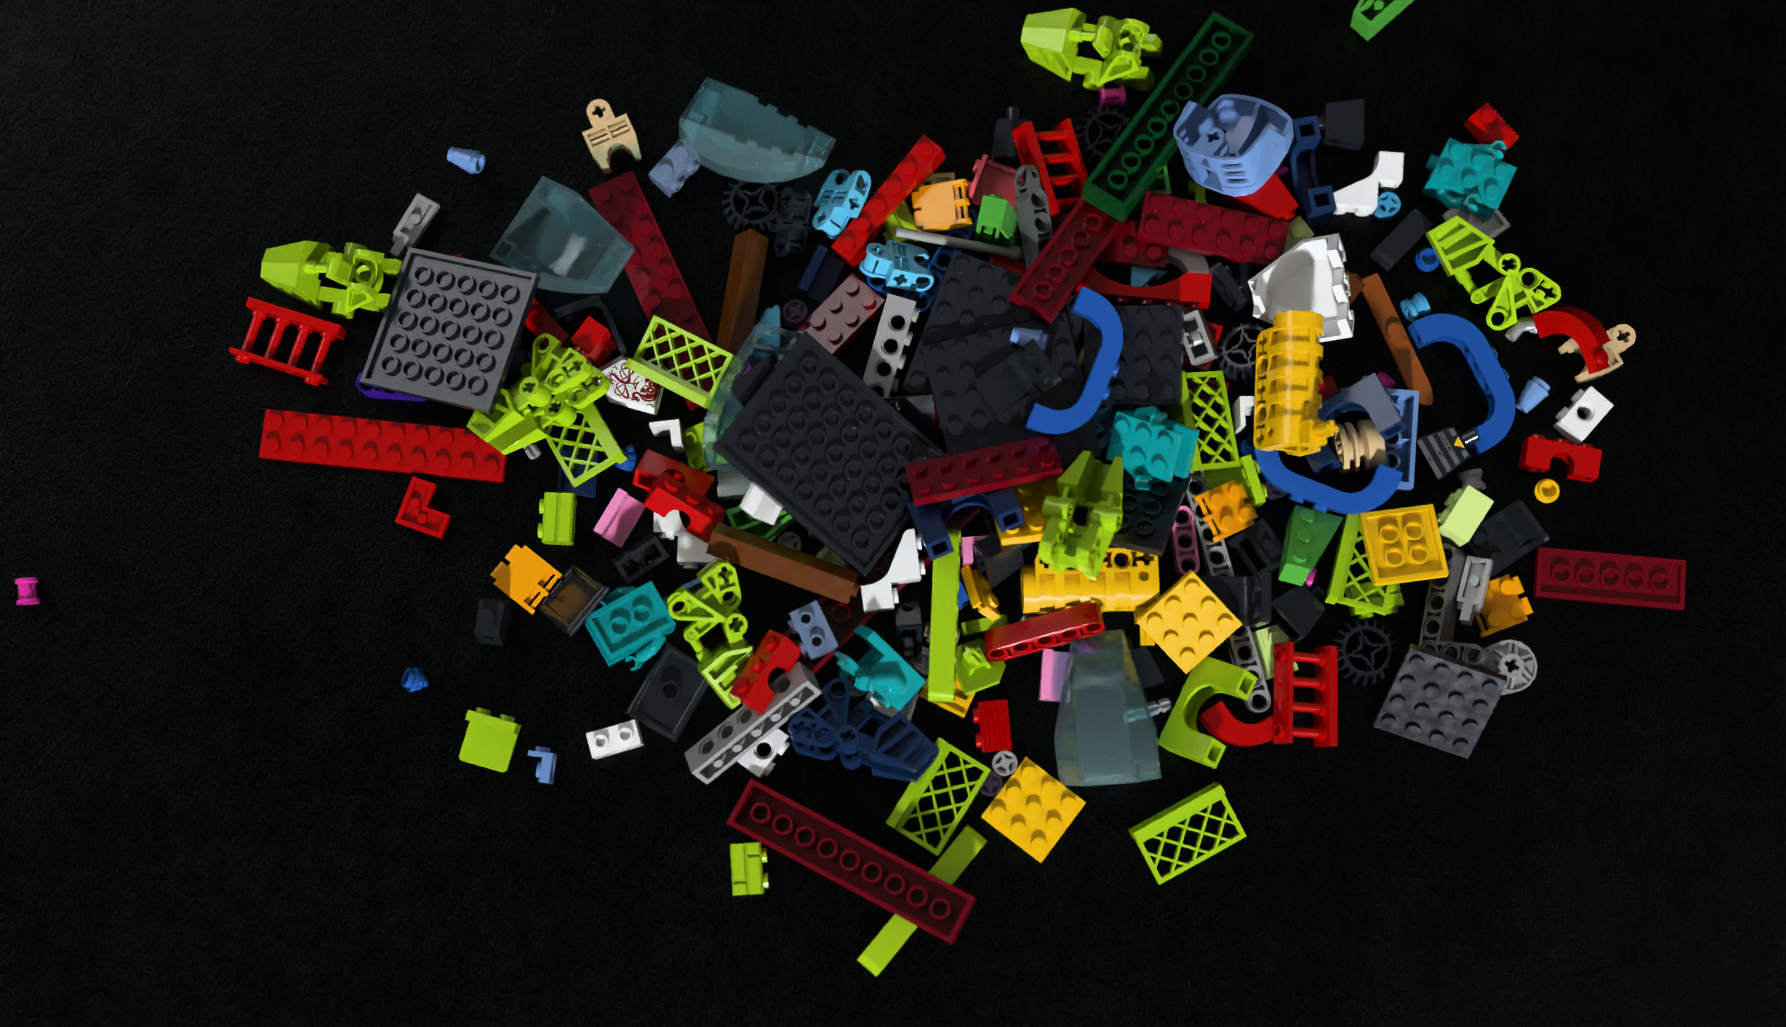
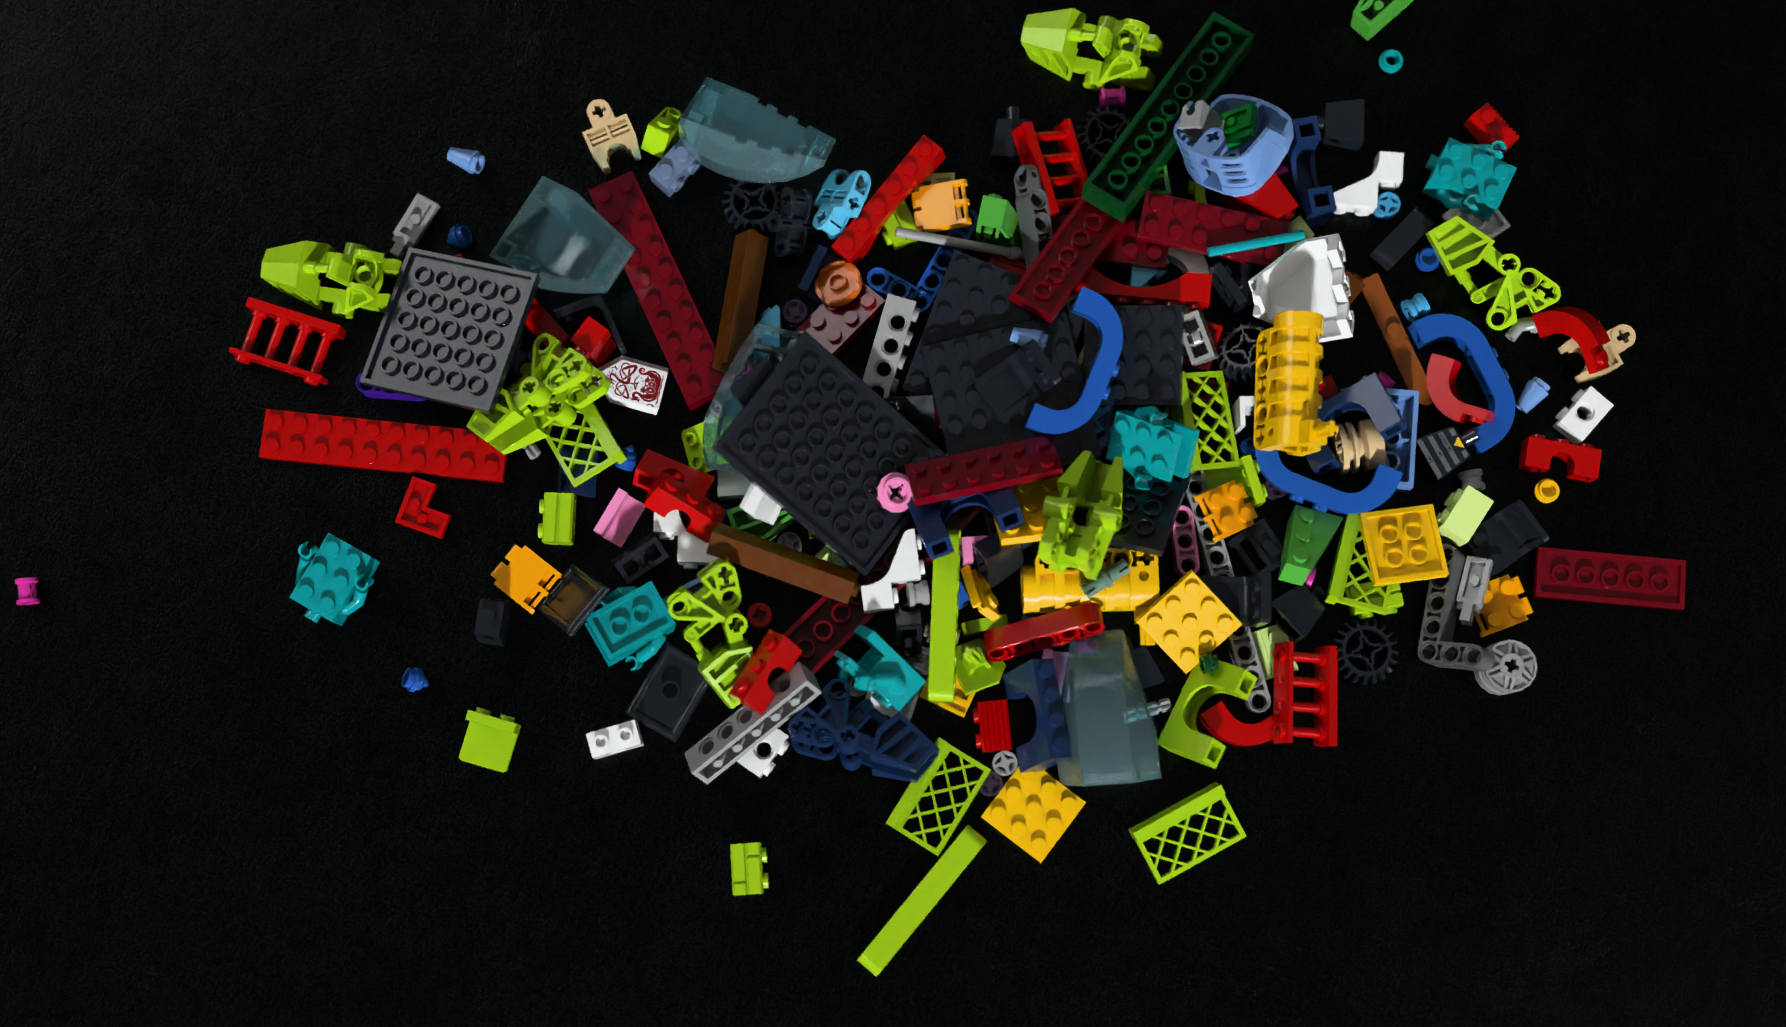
medium blue bracket [528,746,557,784] -> none
lime fence [625,315,736,411] -> none
white panel [649,419,686,454] -> none
dark red brick [727,778,977,945] -> none
sand blue brick [787,600,839,661] -> none
medium azure piece [859,240,934,292] -> none
coral panel [966,154,1023,212] -> none
black plate [1373,643,1508,759] -> none
none -> teal torso [289,533,380,626]
none -> blue plate [447,225,473,249]
none -> lime slope [641,107,688,159]
none -> red wheel [747,603,772,630]
none -> orange tile [814,261,863,307]
none -> bright pink gear [876,472,913,513]
none -> light grey wheel [906,580,930,607]
none -> dark blue arch [1002,658,1072,773]
none -> sand green pin [1080,558,1131,599]
none -> light grey hinge [1177,100,1225,143]
none -> dark green plate [1199,650,1219,675]
none -> teal bar [1207,230,1305,257]
none -> green plate [1219,103,1257,148]
none -> teal plate [1379,49,1403,73]
none -> red arch [1426,353,1495,425]

